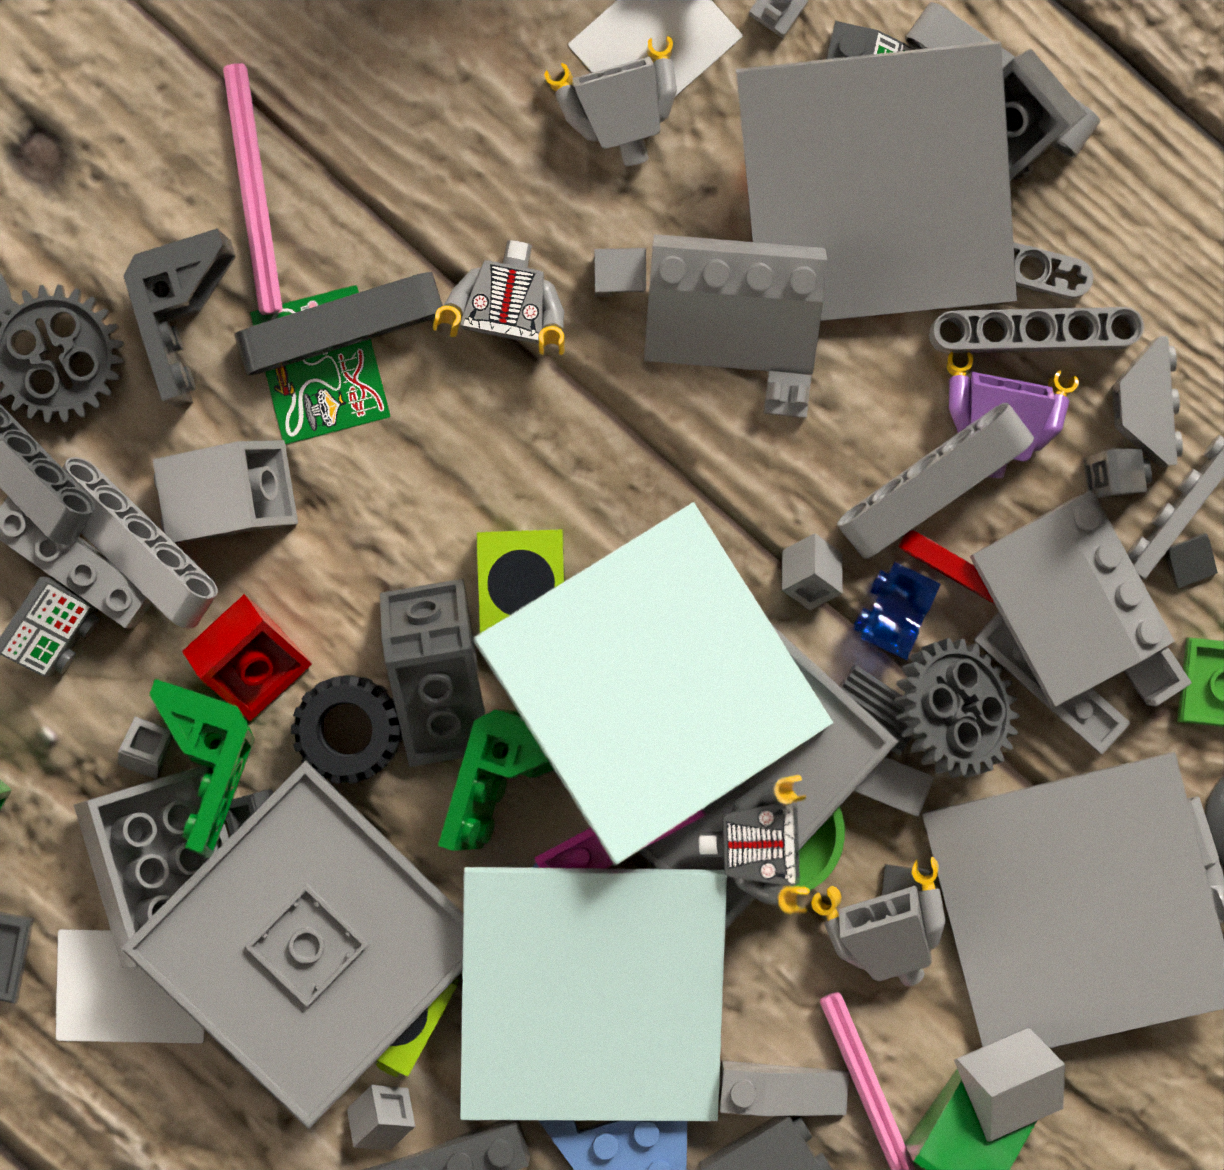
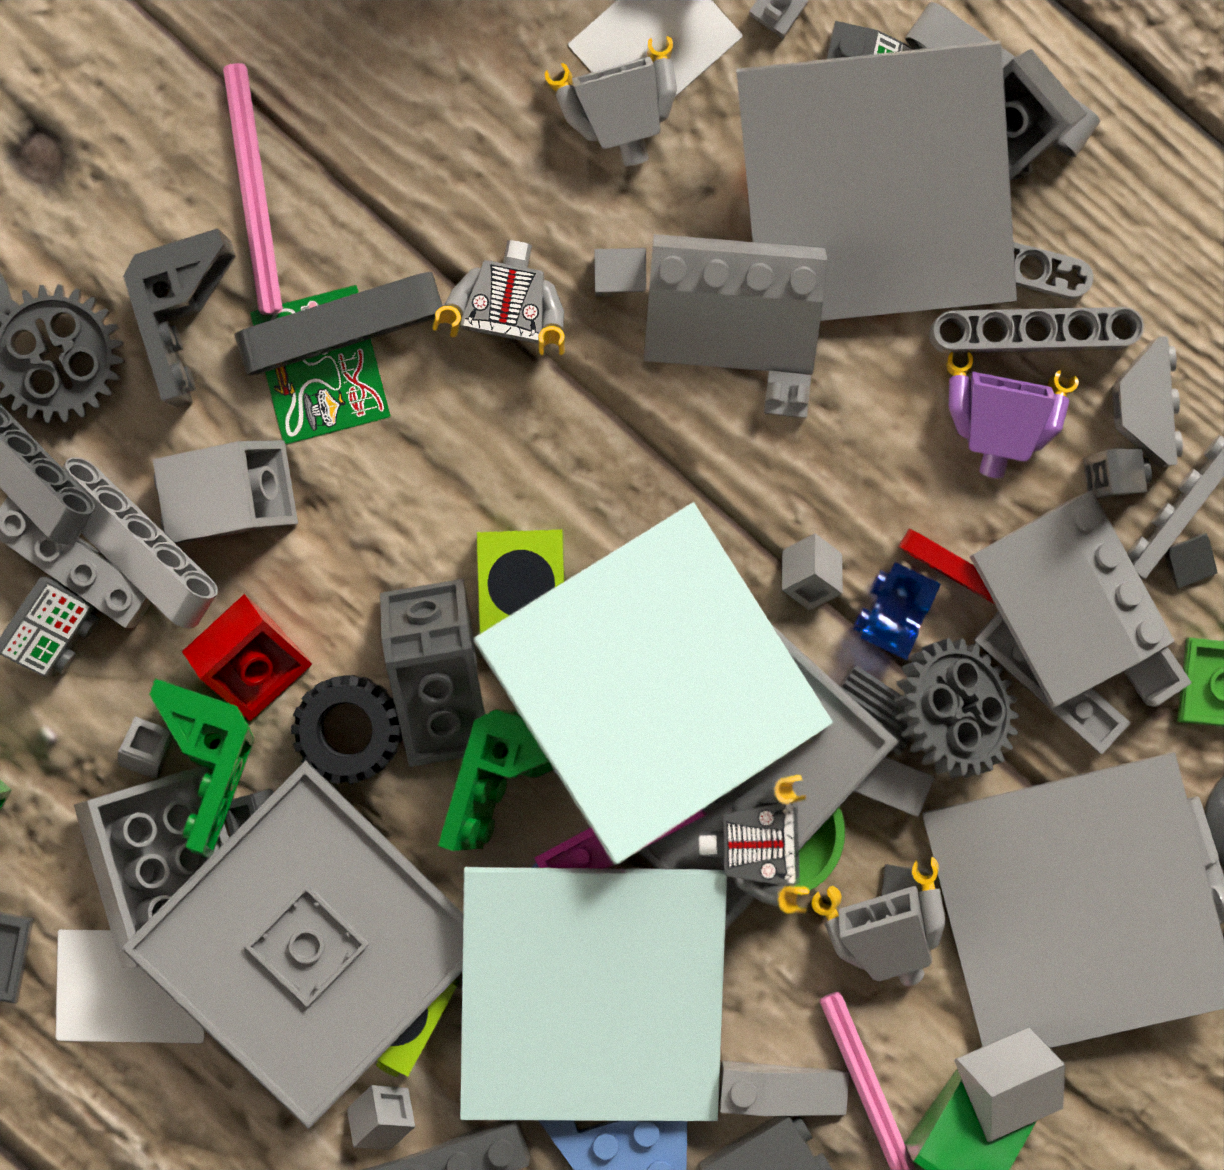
light grey beam [837,403,1034,559] -> none

